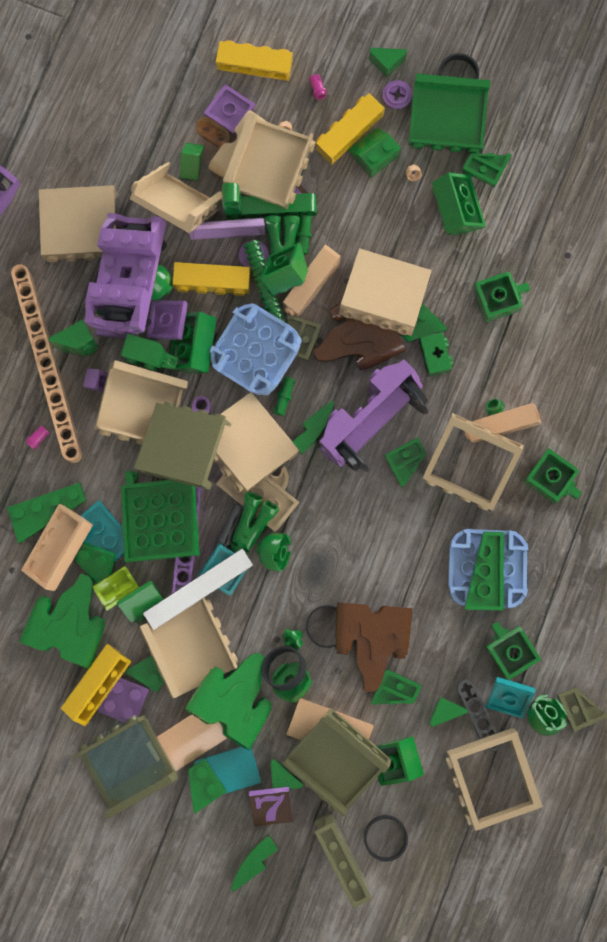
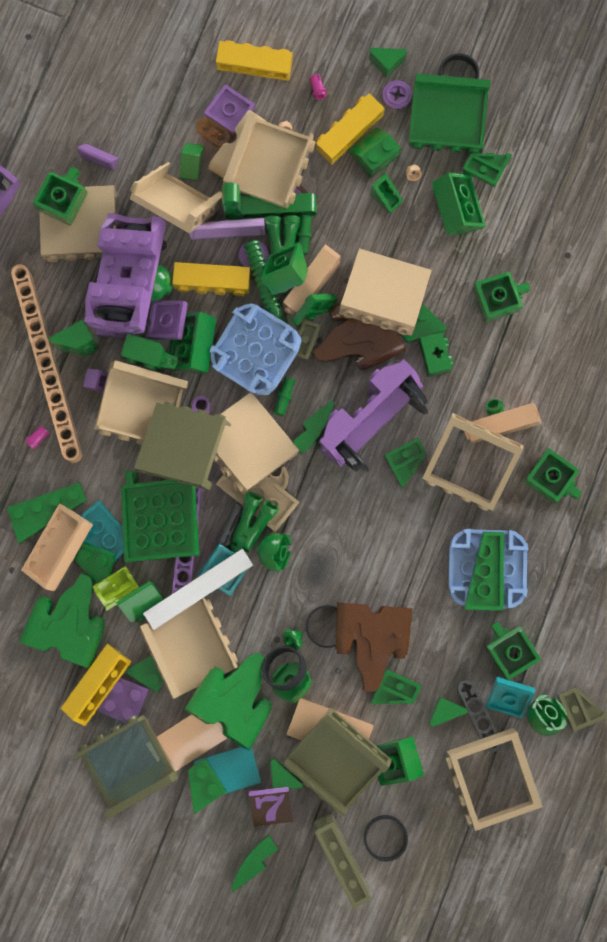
none -> green hinge [33,166,88,226]
none -> medium lavender slope [77,144,119,170]
none -> green wing [291,293,338,326]
none -> green slope [370,173,404,213]

